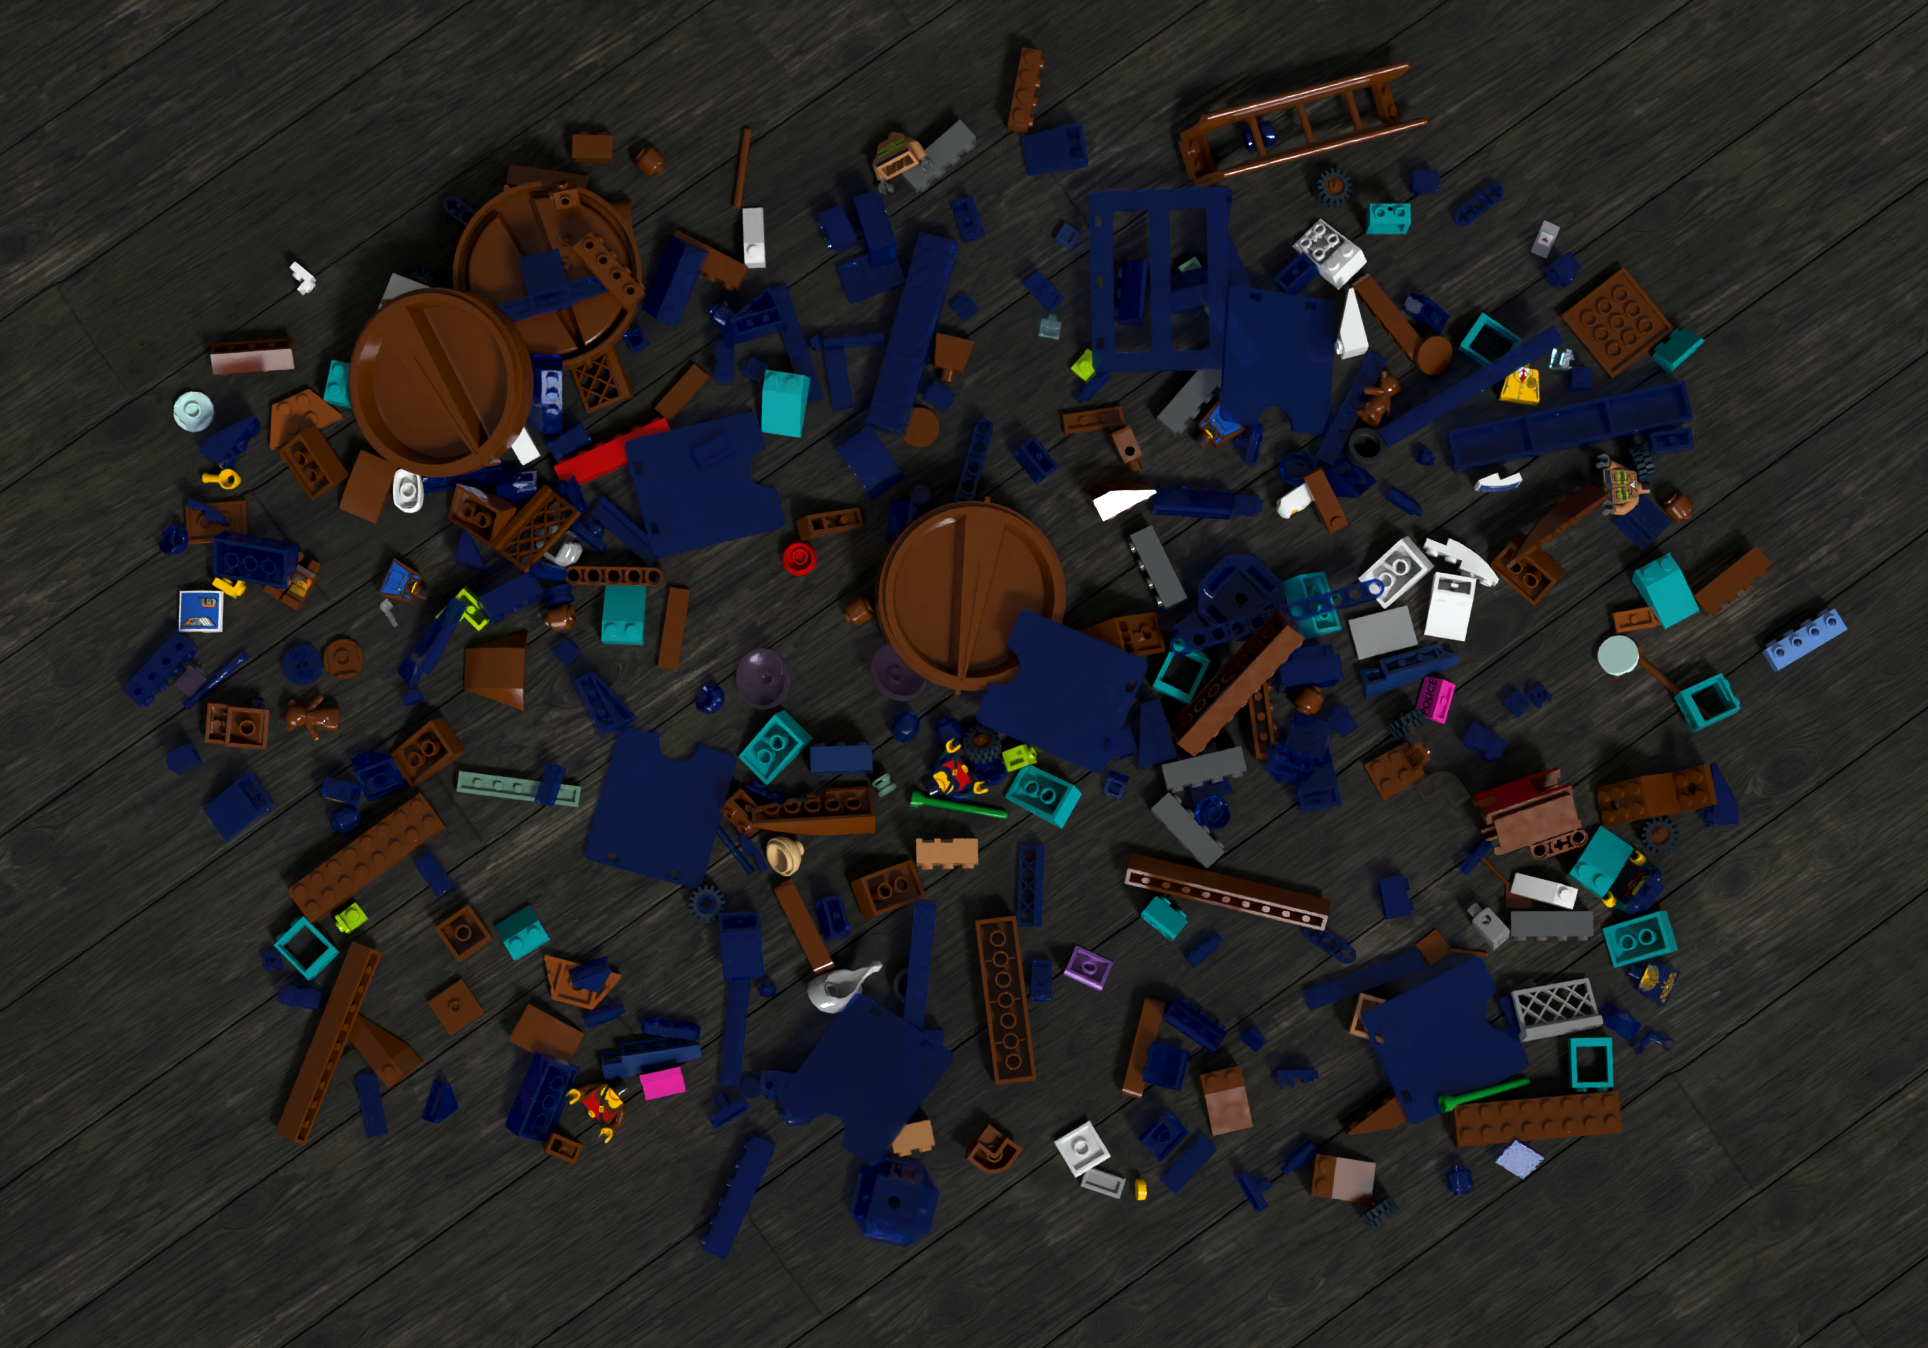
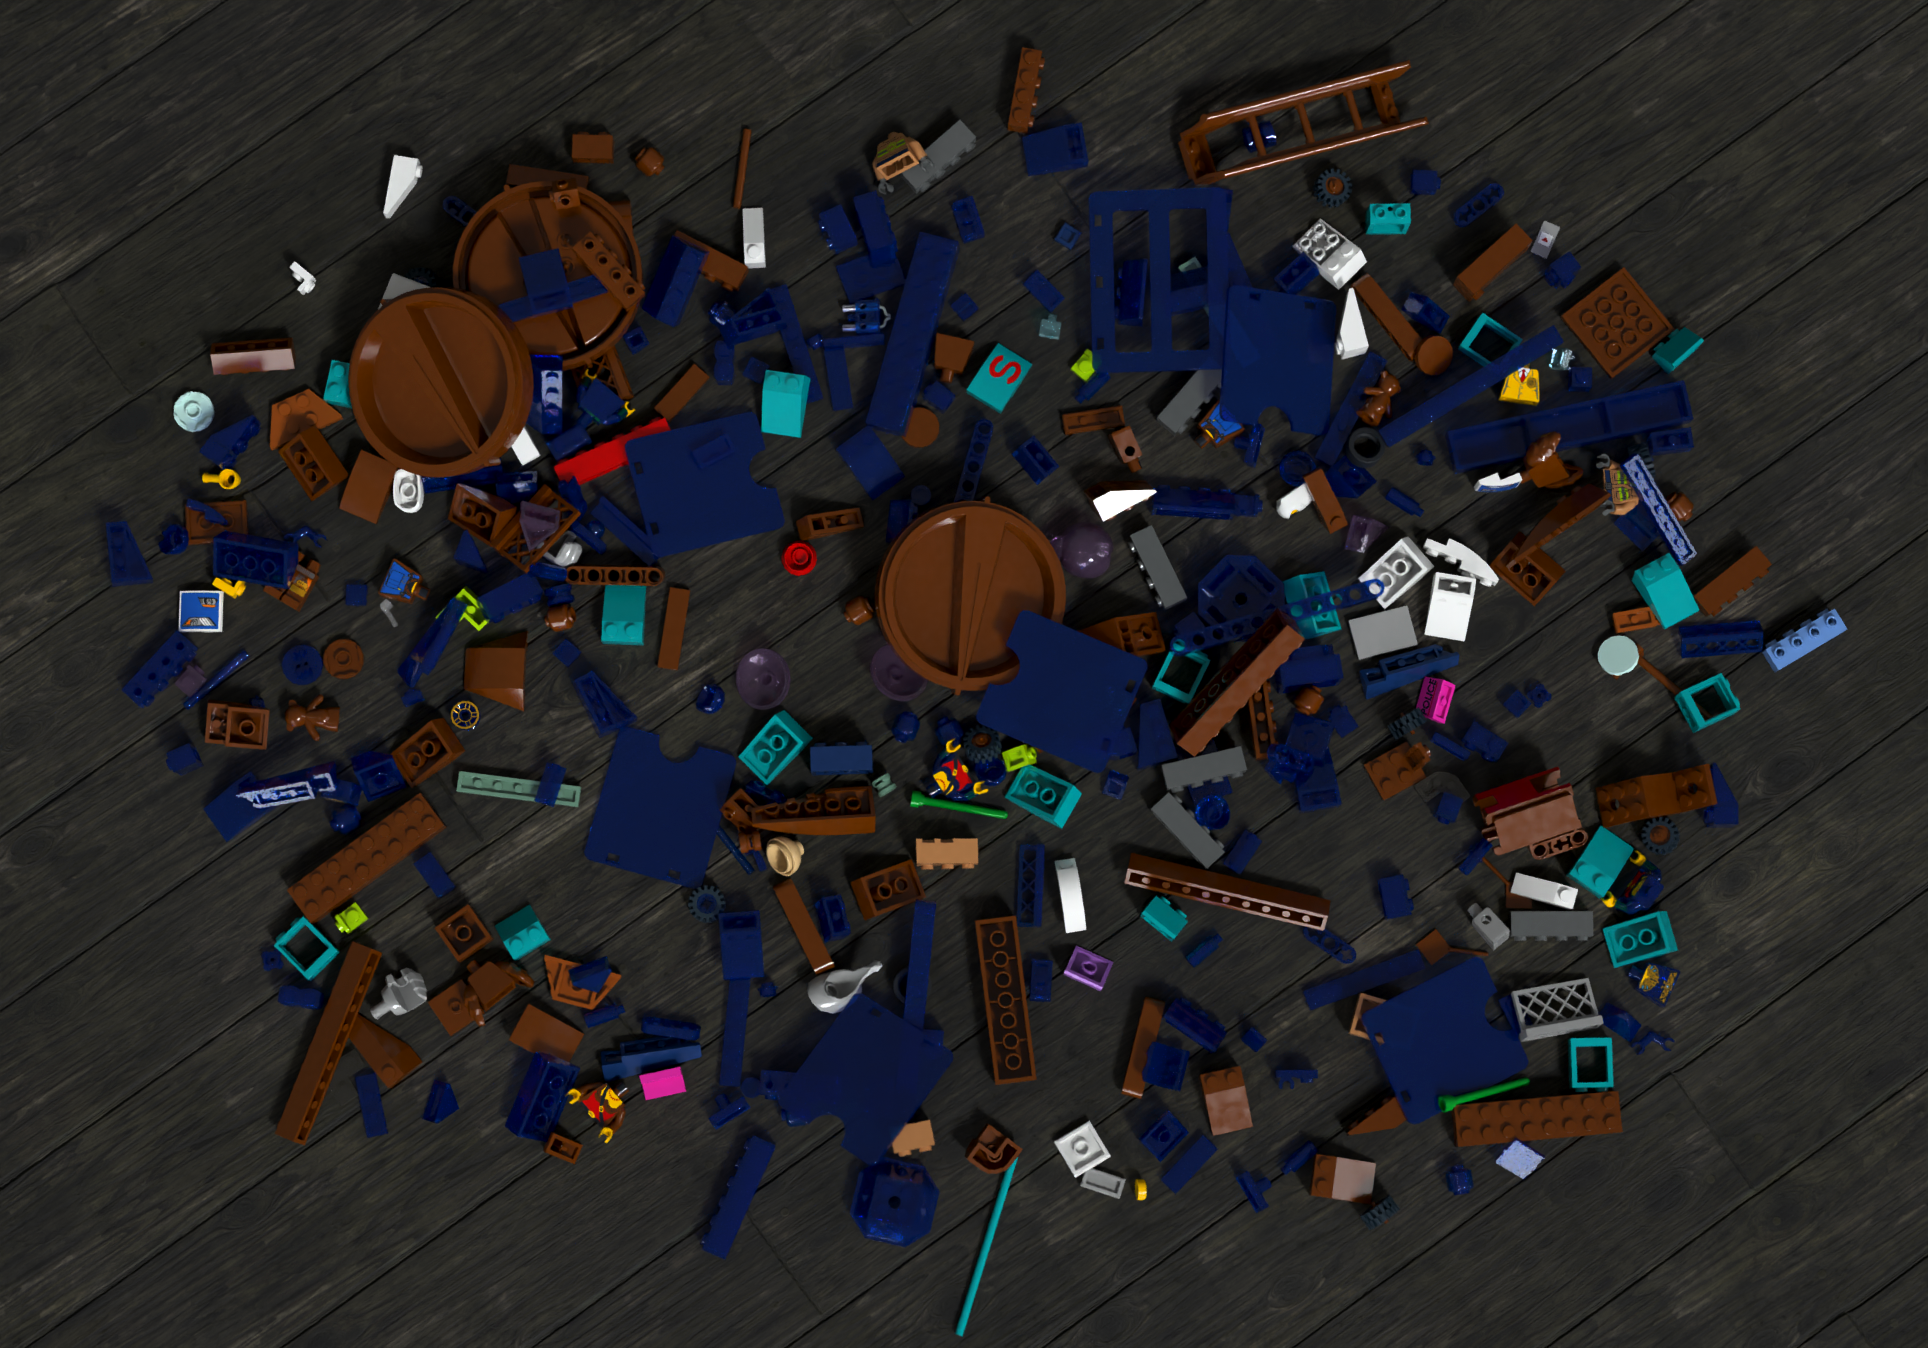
none -> clear blue wedge [106,521,153,587]
none -> clear blue wedge [236,761,337,809]
none -> clear blue arm [283,526,328,548]
none -> clear blue tile [346,584,368,606]
none -> light grey piece [370,968,427,1019]
none -> white slope [383,155,422,218]
none -> clear blue wheel [451,701,481,731]
none -> reddish brown torso [463,960,534,1026]
none -> clear purple slope [519,501,560,552]
none -> clear blue torso [576,369,635,429]
none -> reddish brown wheel [738,830,762,853]
none -> clear blue piece [842,298,891,336]
none -> teal piece [955,1157,1018,1336]
none -> teal slope [966,343,1033,414]
none -> clear purple piece [1050,522,1114,579]
none -> white arch [1055,858,1086,933]
none -> clear blue hinge [1223,830,1262,875]
none -> clear purple slope [1344,515,1390,553]
none -> clear blue tile [1430,732,1471,761]
none -> clear blue bracket [1434,792,1464,825]
none -> reddish brown brick [1453,223,1533,302]
none -> reddish brown torso [1518,431,1583,489]
none -> clear blue plate [1620,453,1697,565]
none -> clear blue fence [1678,621,1763,658]

